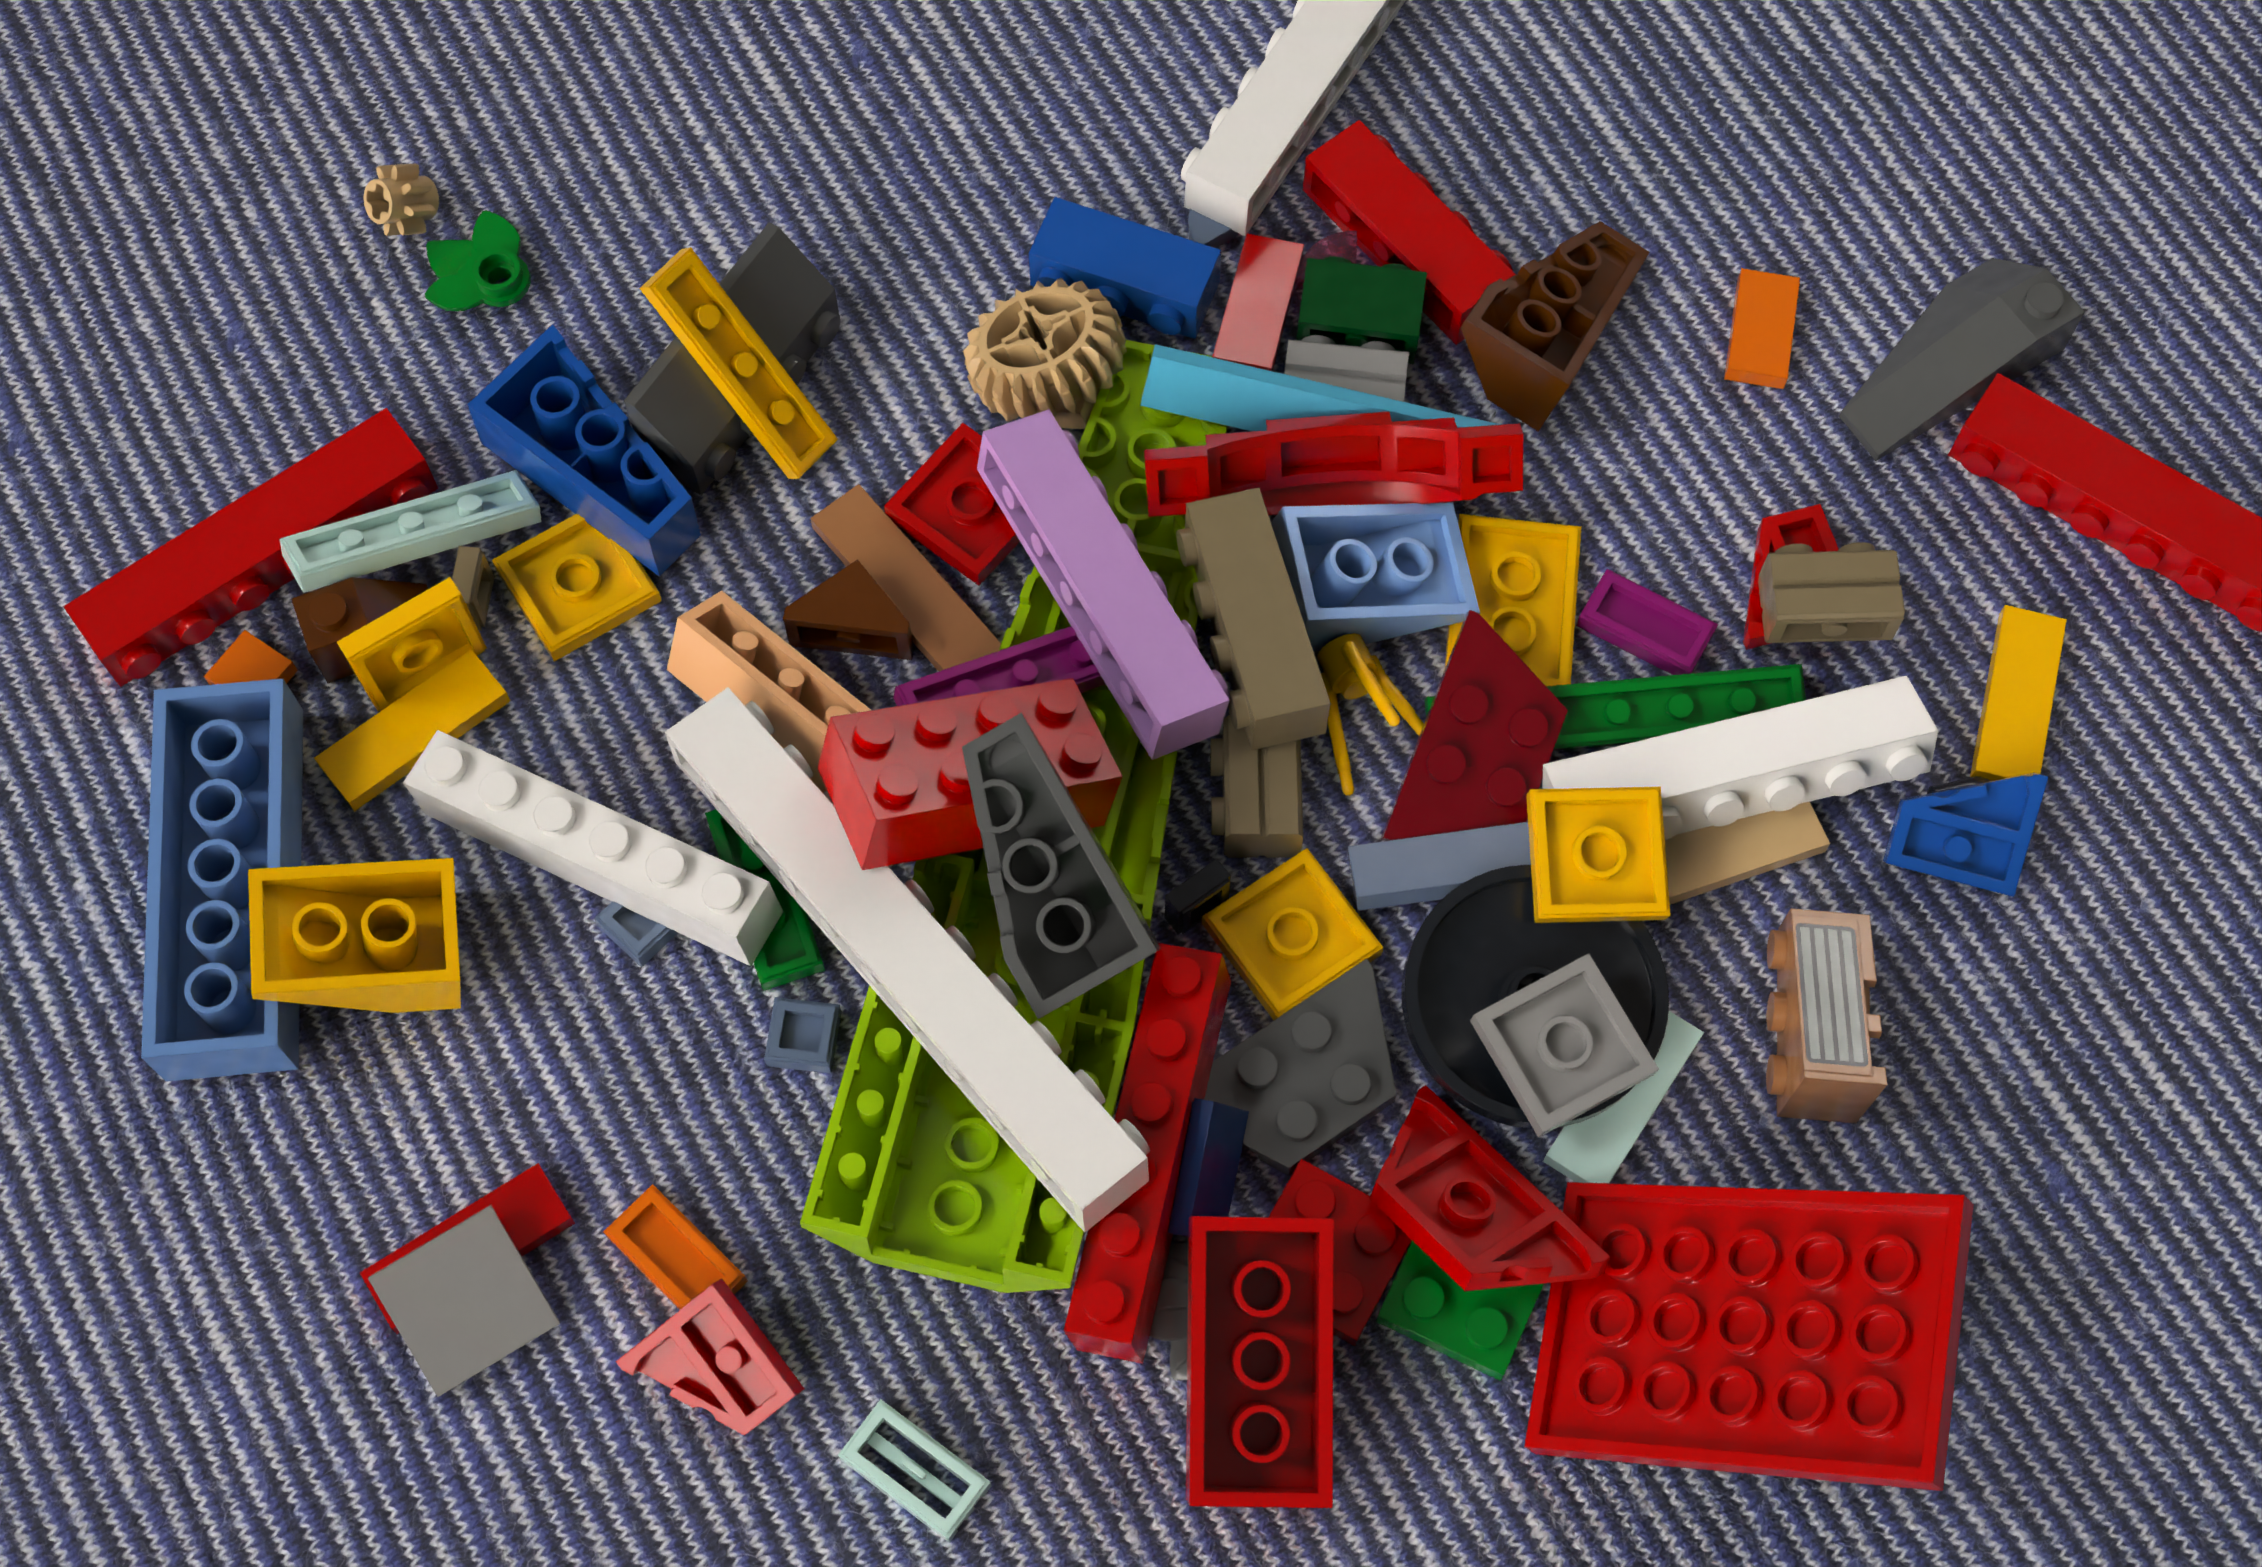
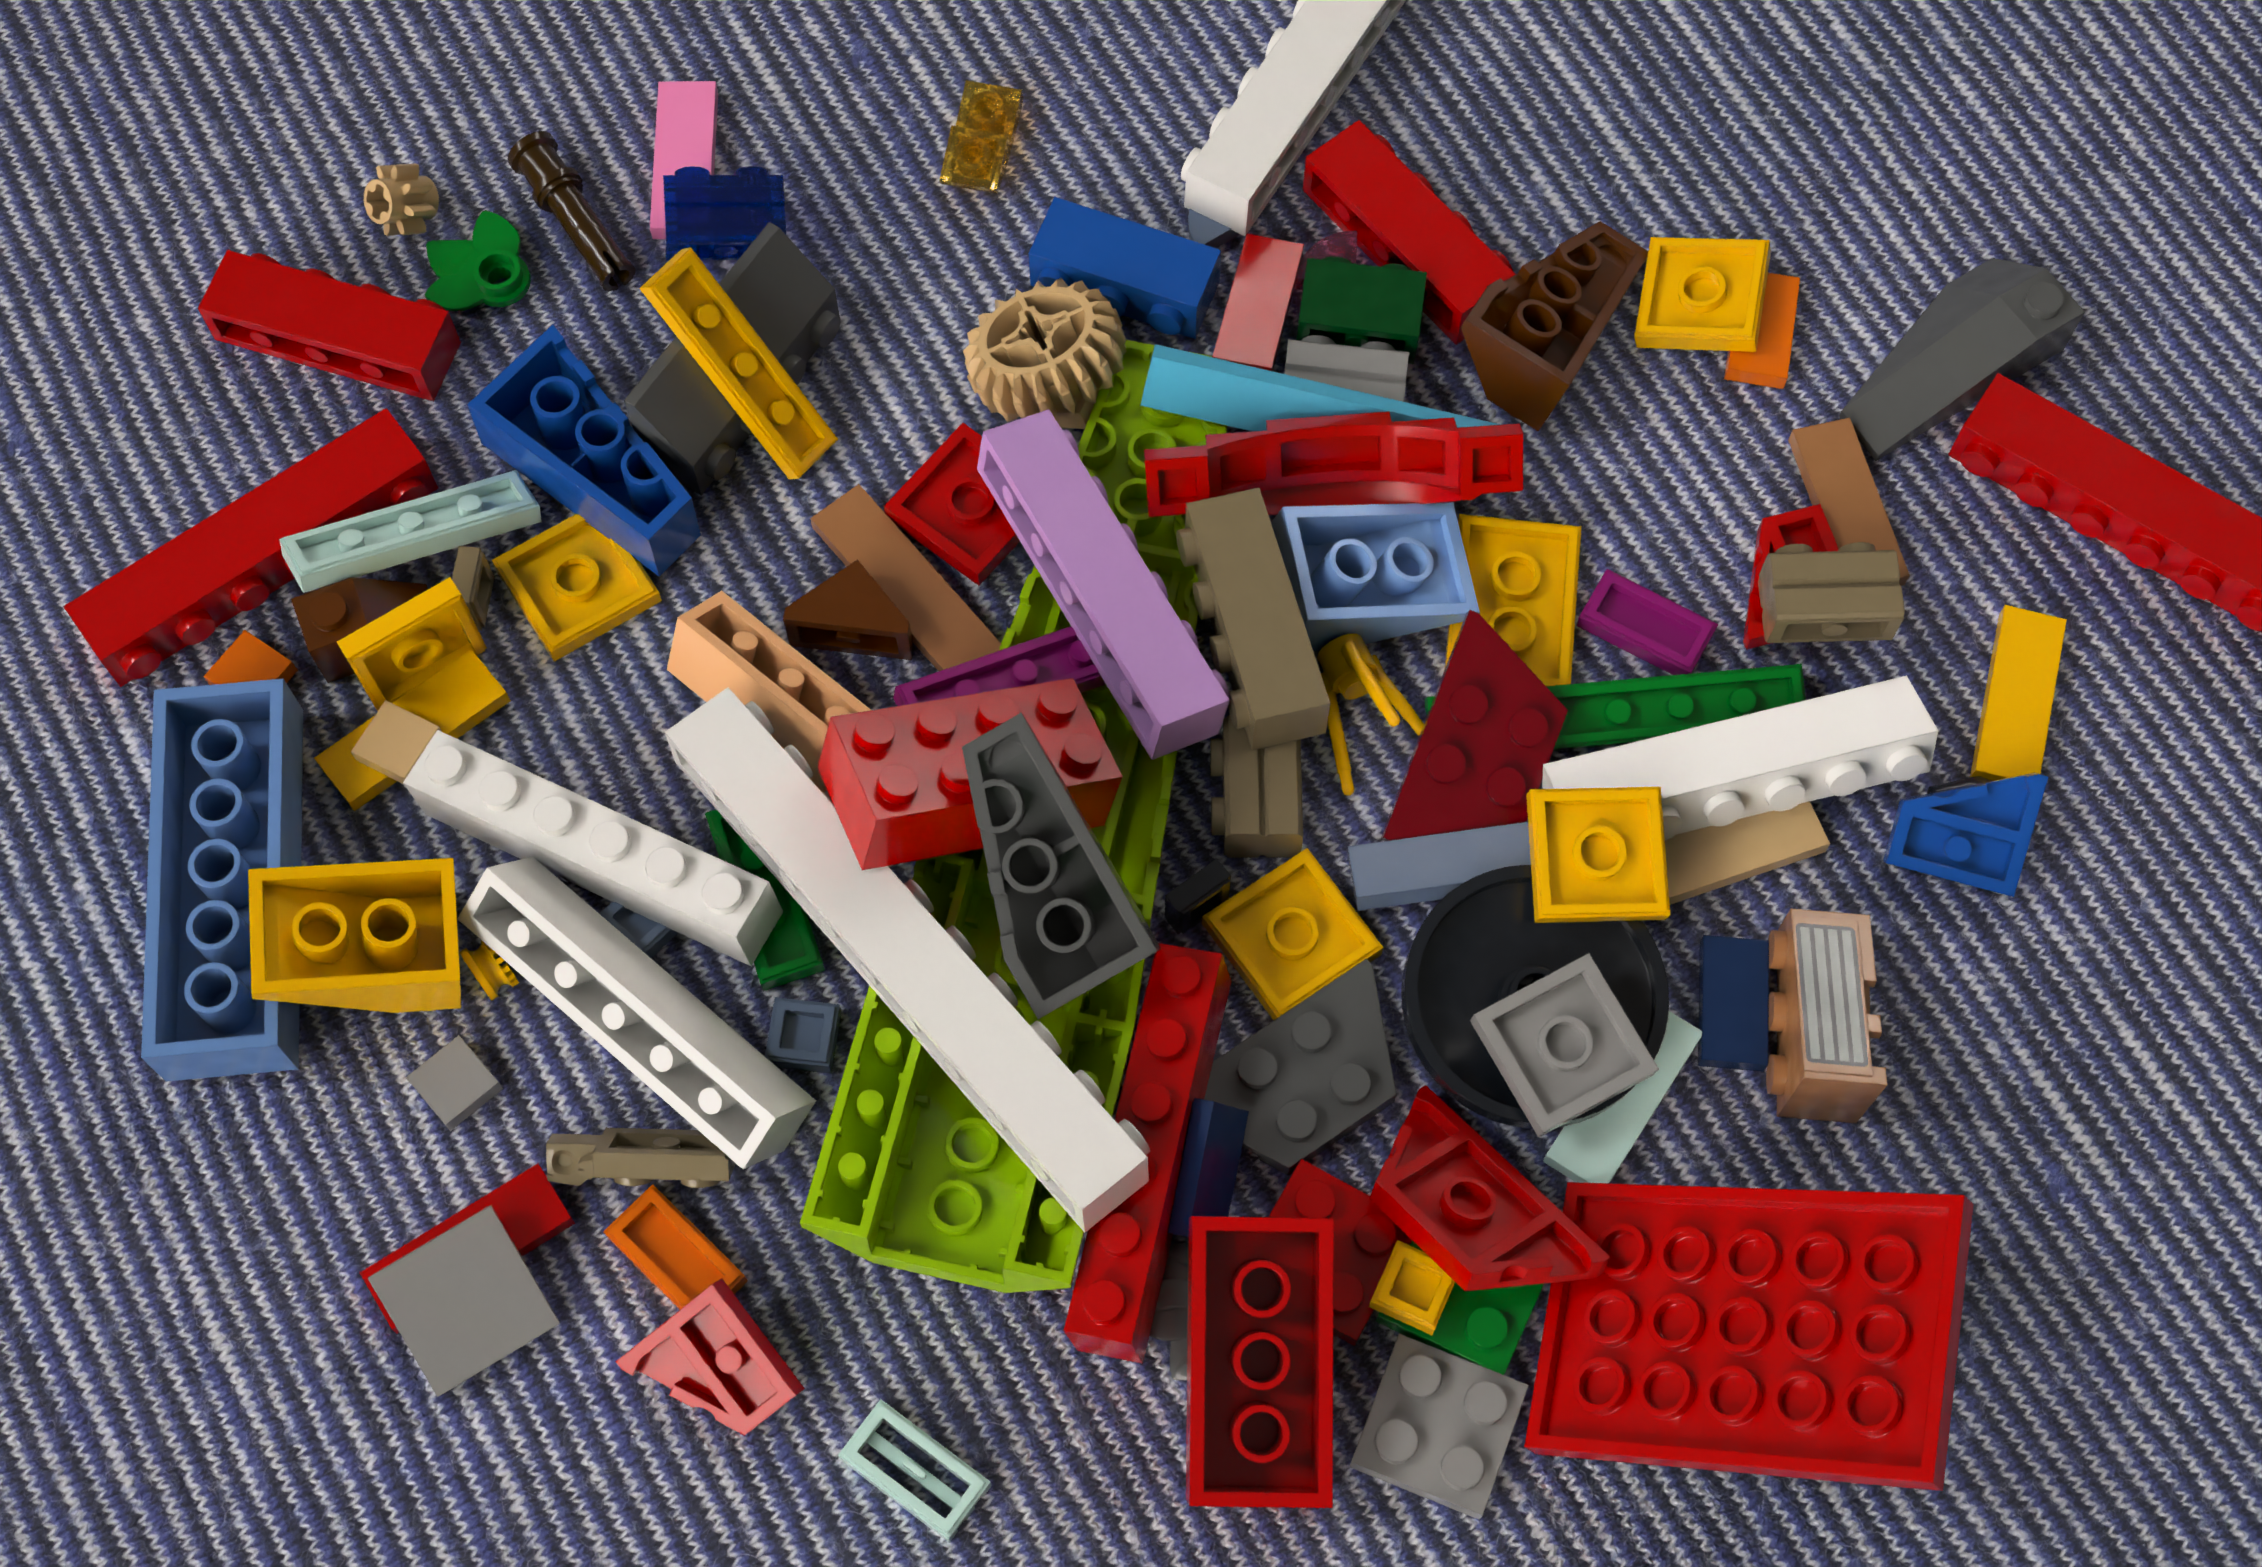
none -> red brick [197,250,461,402]
none -> tan tile [351,700,442,784]
none -> light grey tile [406,1035,503,1131]
none -> white brick [457,857,816,1169]
none -> yellow bush [459,939,520,1001]
none -> dark brown pin [508,131,636,291]
none -> dark tan hinge [546,1127,736,1188]
none -> bright pink tile [650,81,718,239]
none -> clear blue brick [663,166,786,261]
none -> clear yellow slope [940,80,1024,194]
none -> light grey plate [1349,1334,1529,1520]
none -> yellow tile [1369,1240,1455,1335]
none -> yellow tile [1634,237,1771,352]
none -> dark blue tile [1698,935,1769,1072]
none -> medium nougat tile [1788,418,1910,586]

